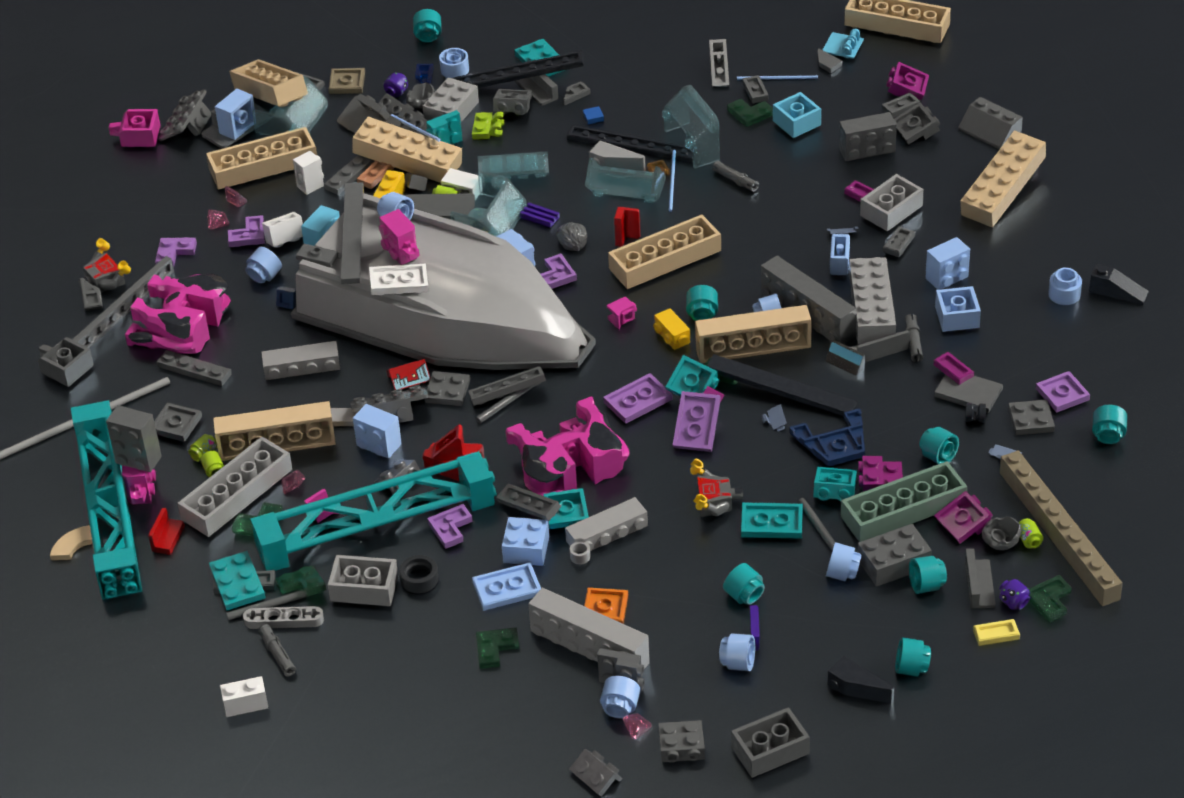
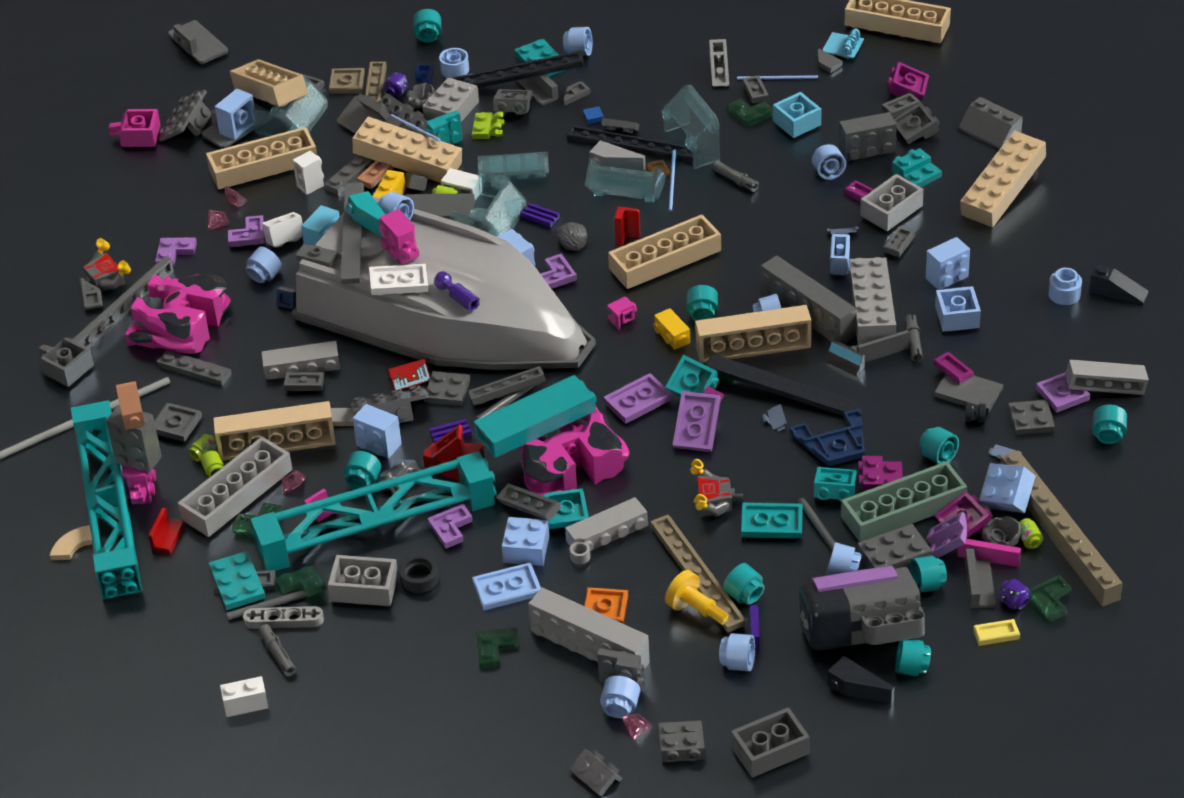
none -> nougat slope [116,381,145,430]
none -> dark grey bracket [168,20,228,64]
none -> dark grey plate [284,372,324,391]
none -> teal piece [343,451,381,489]
none -> teal slope [346,191,385,237]
none -> dark tan tile [365,62,387,104]
none -> dark purple tile [429,419,472,443]
none -> dark purple piece [434,271,480,312]
none -> teal brick [474,375,597,458]
none -> light blue piece [563,27,592,56]
none -> dark grey plate [601,118,639,133]
none -> dark tan plate [651,514,746,633]
none -> yellow piece [665,570,729,625]
none -> piece [799,565,925,650]
none -> light blue piece [812,145,846,180]
none -> teal plate [892,148,942,187]
none -> medium lavender slope [926,511,967,559]
none -> dark pink tile [958,539,1021,567]
none -> light blue brick [979,463,1036,513]
none -> light grey brick [1065,360,1149,395]

